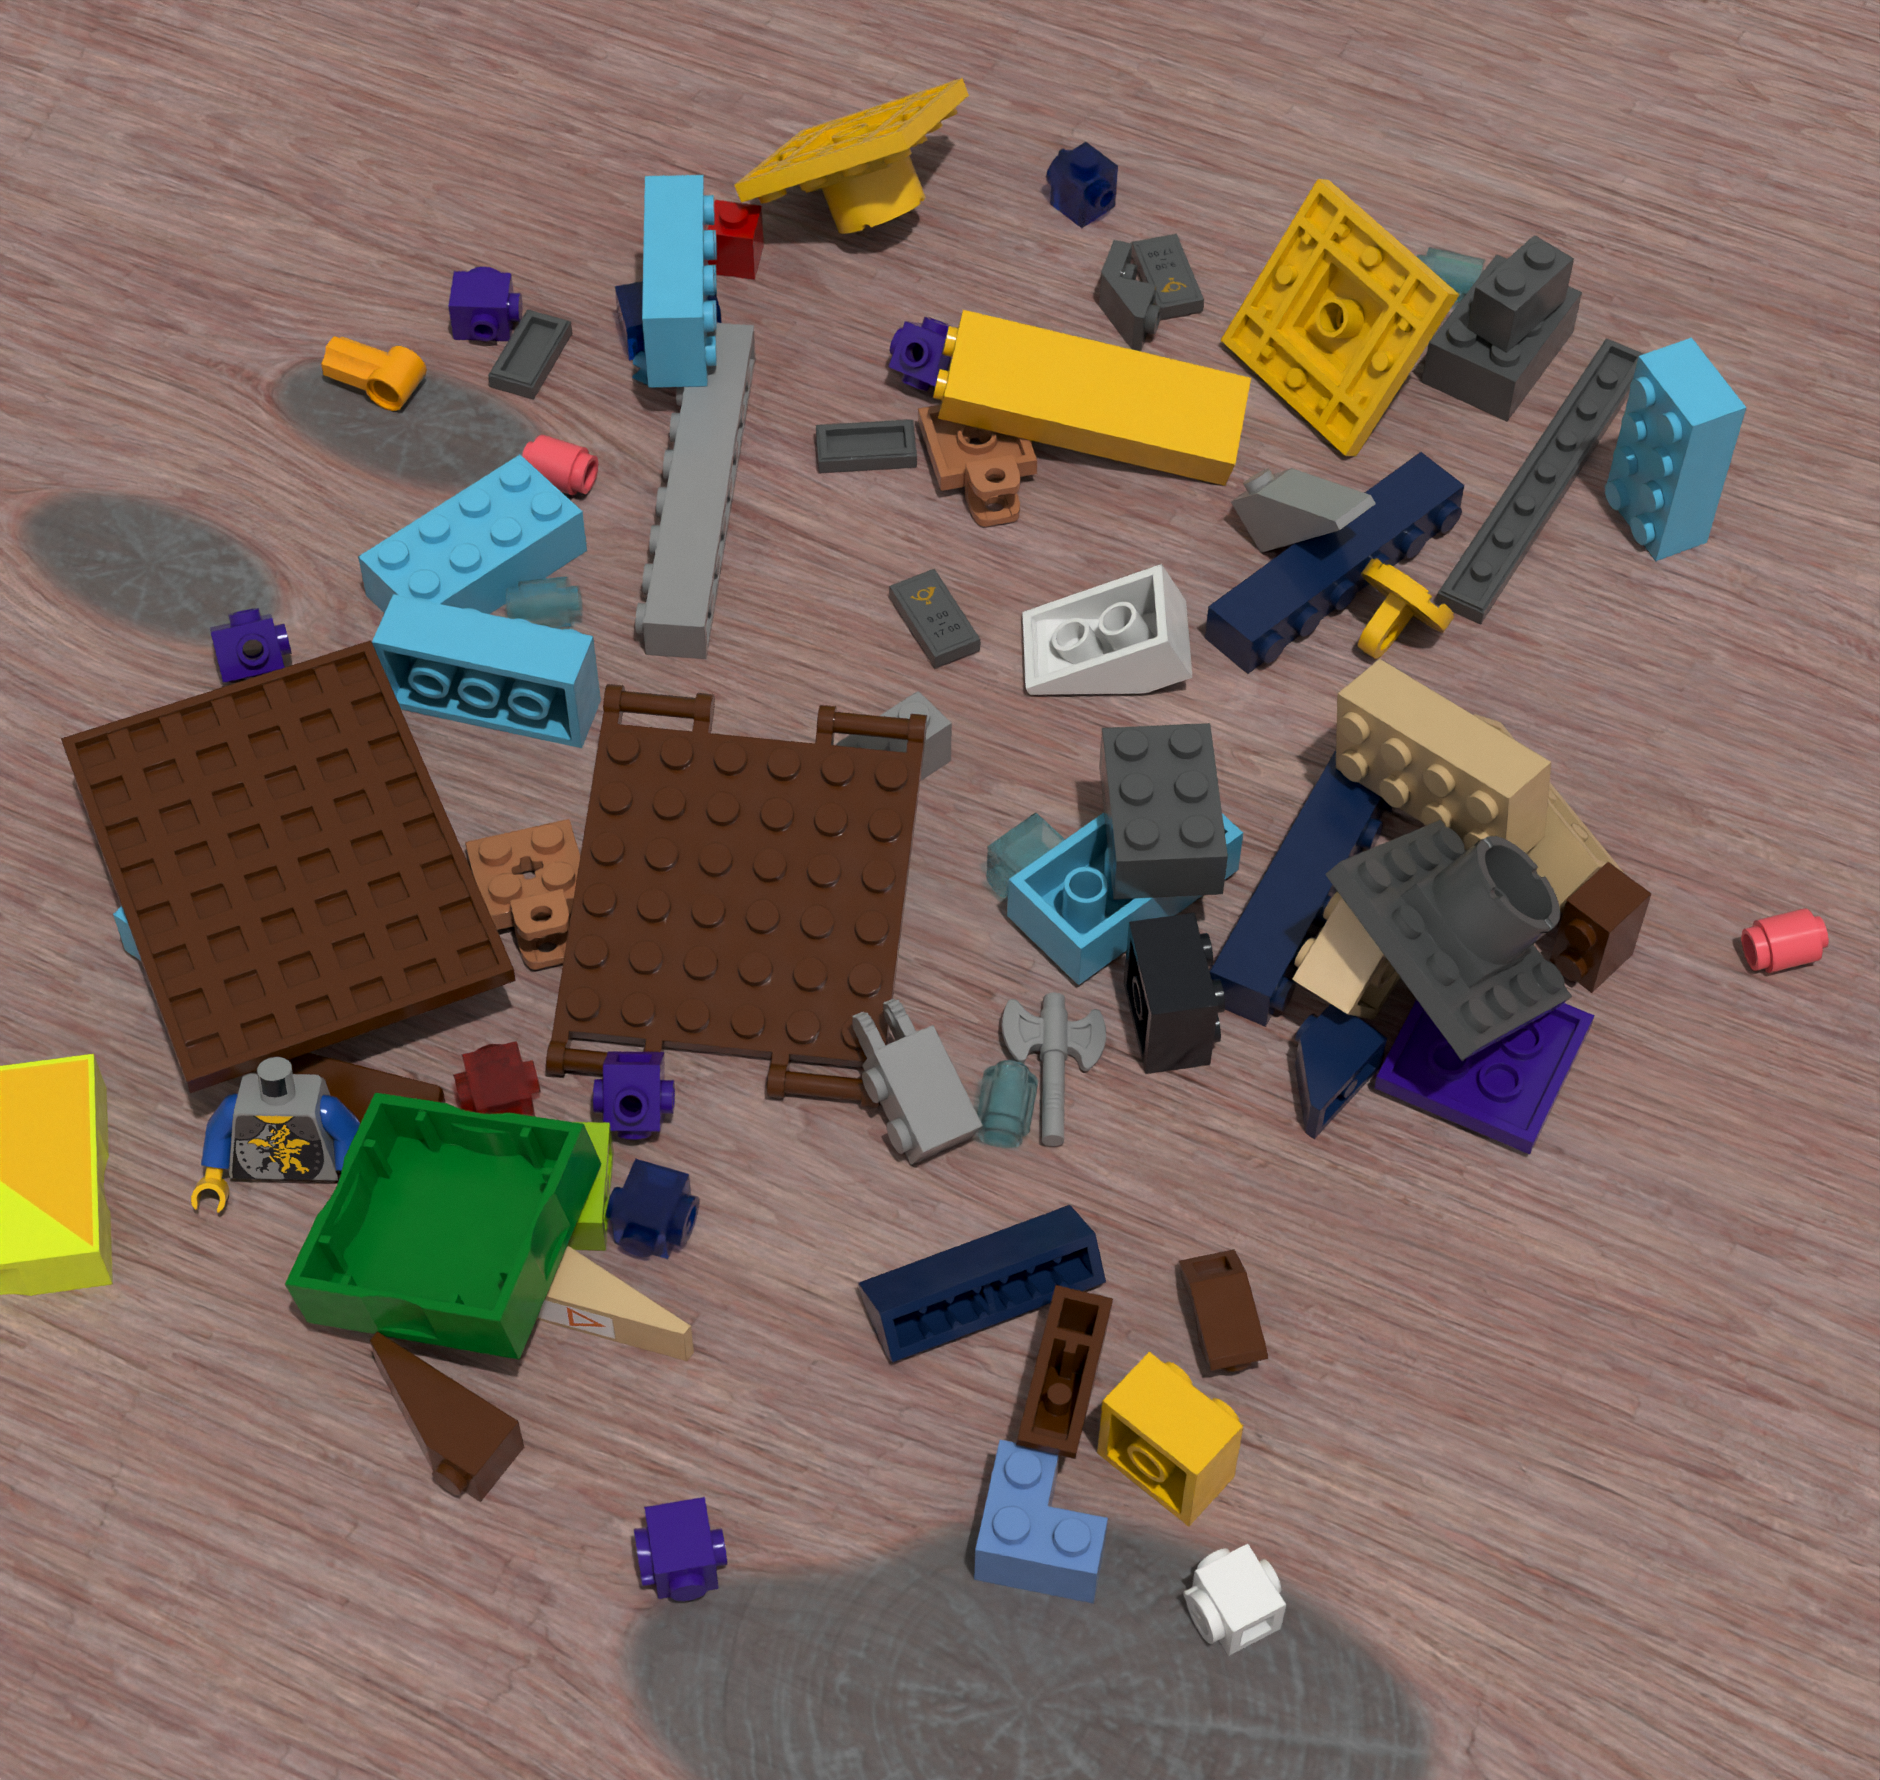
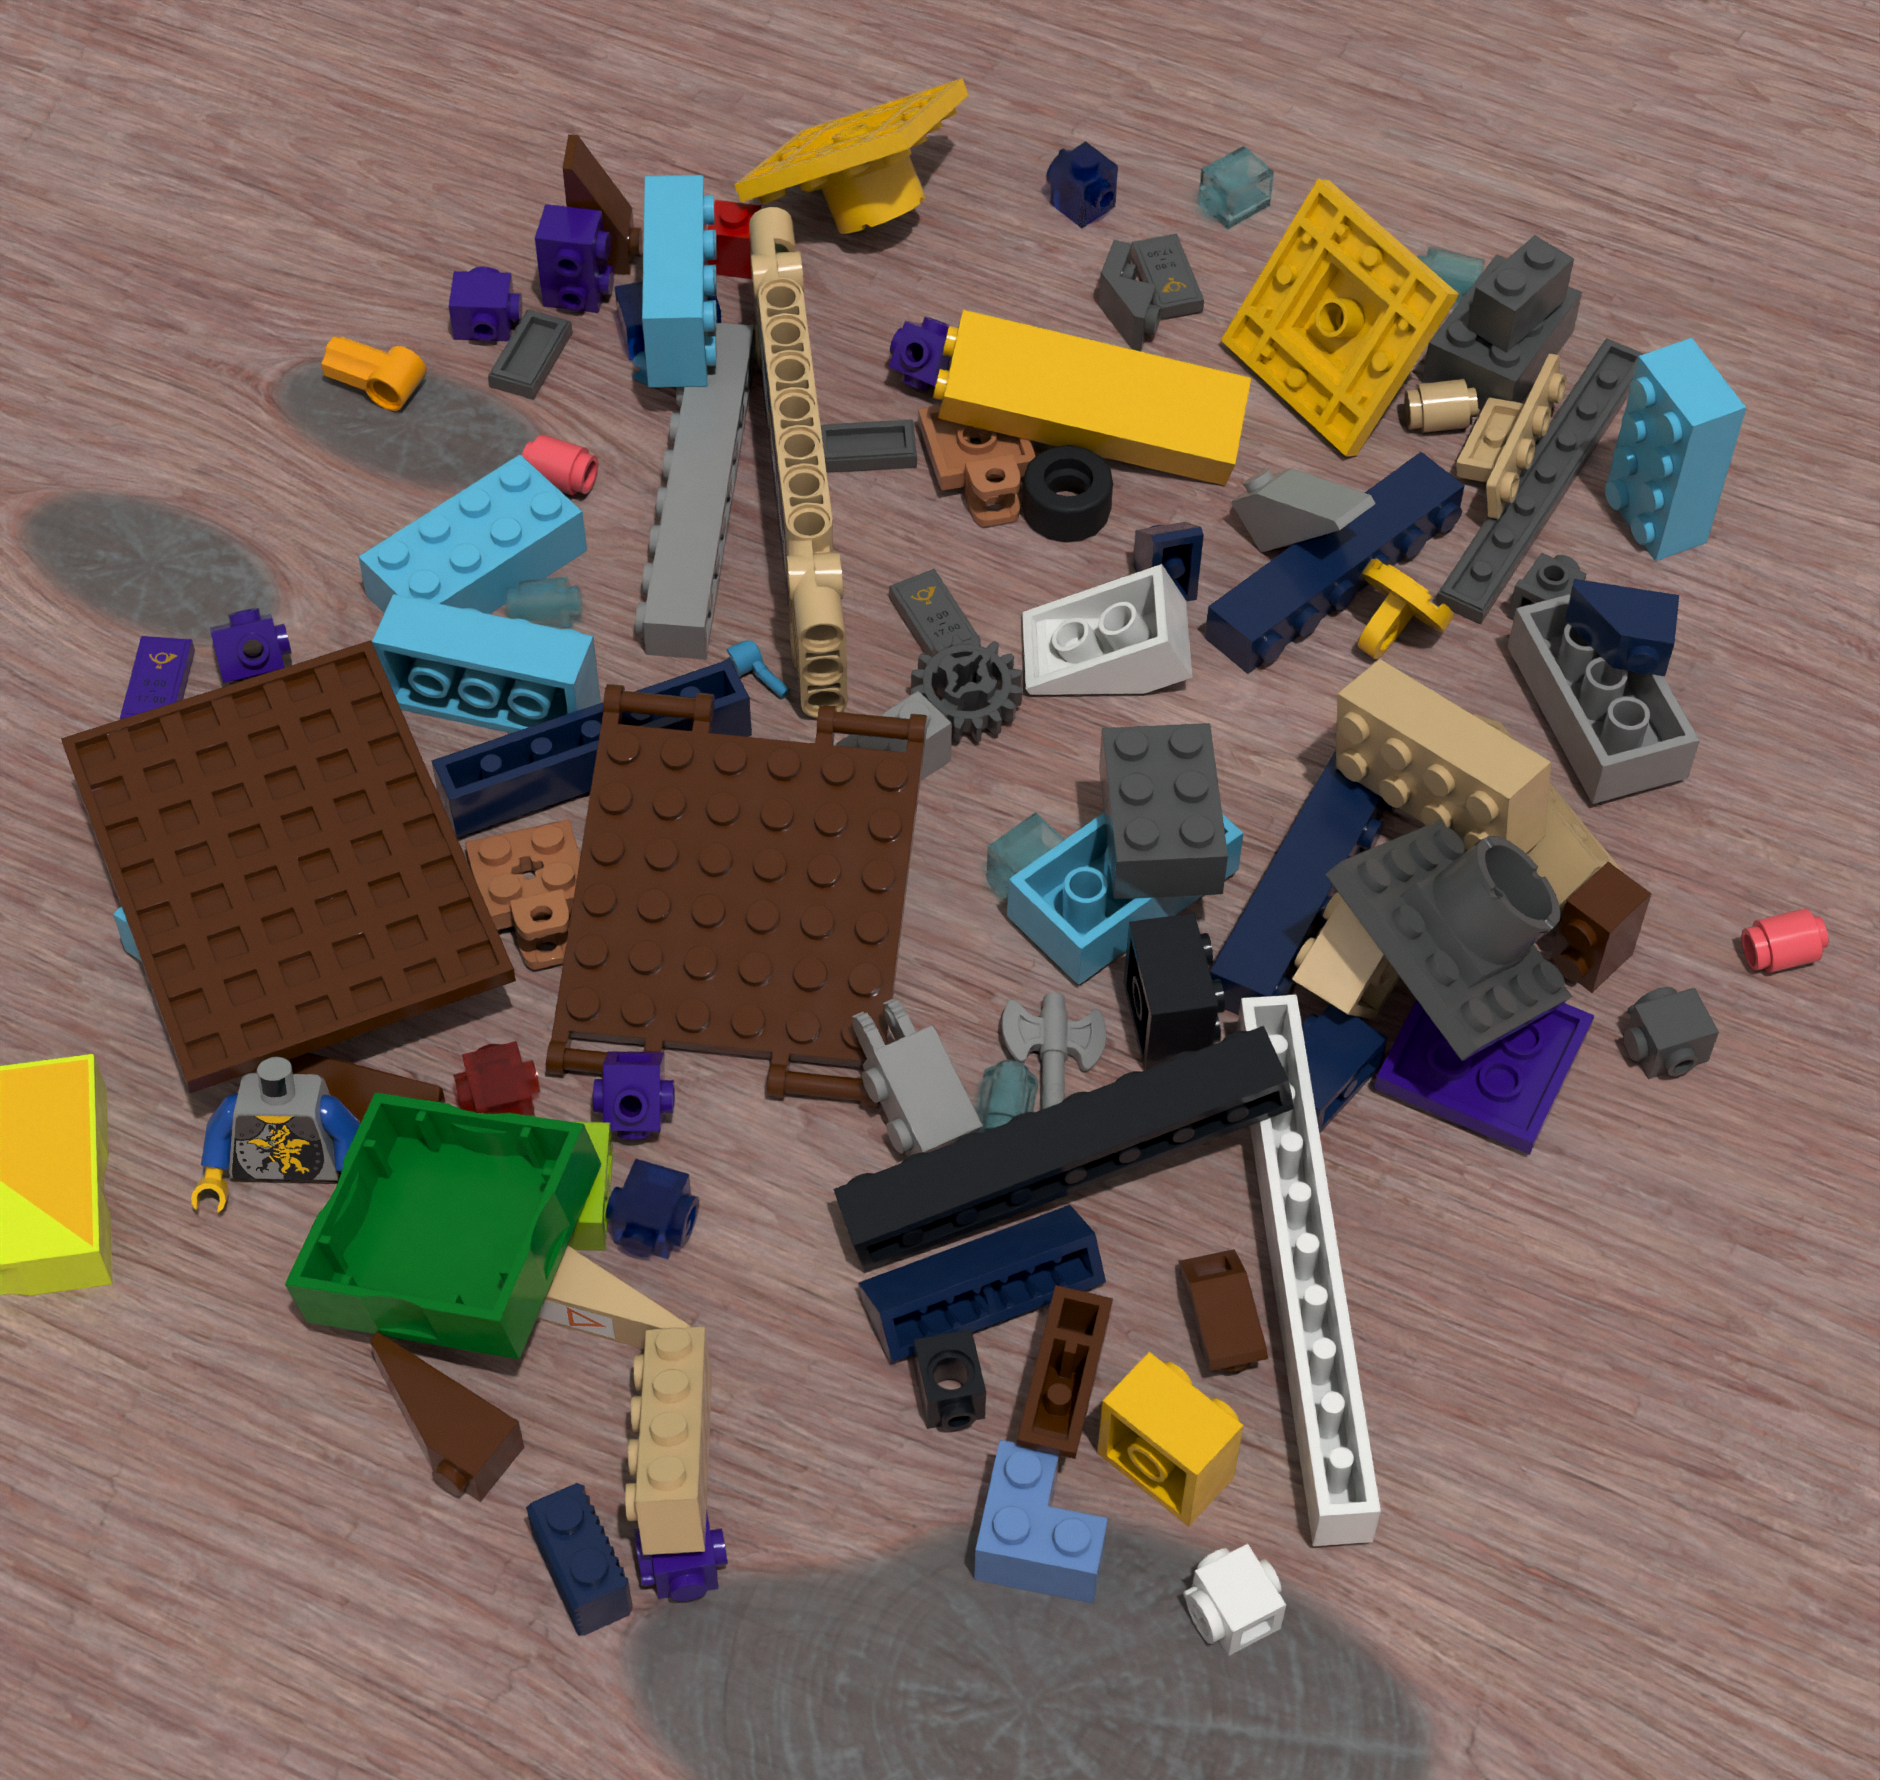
none -> dark purple tile [120,636,195,720]
none -> dark blue brick [431,659,752,837]
none -> dark blue brick [526,1483,633,1636]
none -> dark purple brick [535,204,614,313]
none -> reddish brown slope [562,135,642,275]
none -> tan brick [625,1326,712,1555]
none -> dark azure hand [726,640,790,699]
none -> tan panel [749,207,848,718]
none -> black brick [833,1026,1294,1272]
none -> dark grey gear [911,635,1023,742]
none -> black brick [914,1329,986,1430]
none -> black tyre [1022,445,1113,542]
none -> dark blue slope [1133,522,1204,602]
none -> clear light blue brick [1198,146,1274,230]
none -> white brick [1236,995,1381,1546]
none -> tan brick [1404,379,1478,433]
none -> tan bracket [1456,353,1567,519]
none -> light grey brick [1507,583,1700,804]
none -> dark grey brick [1508,553,1587,620]
none -> dark blue slope [1565,579,1679,676]
none -> dark grey brick [1624,987,1719,1079]

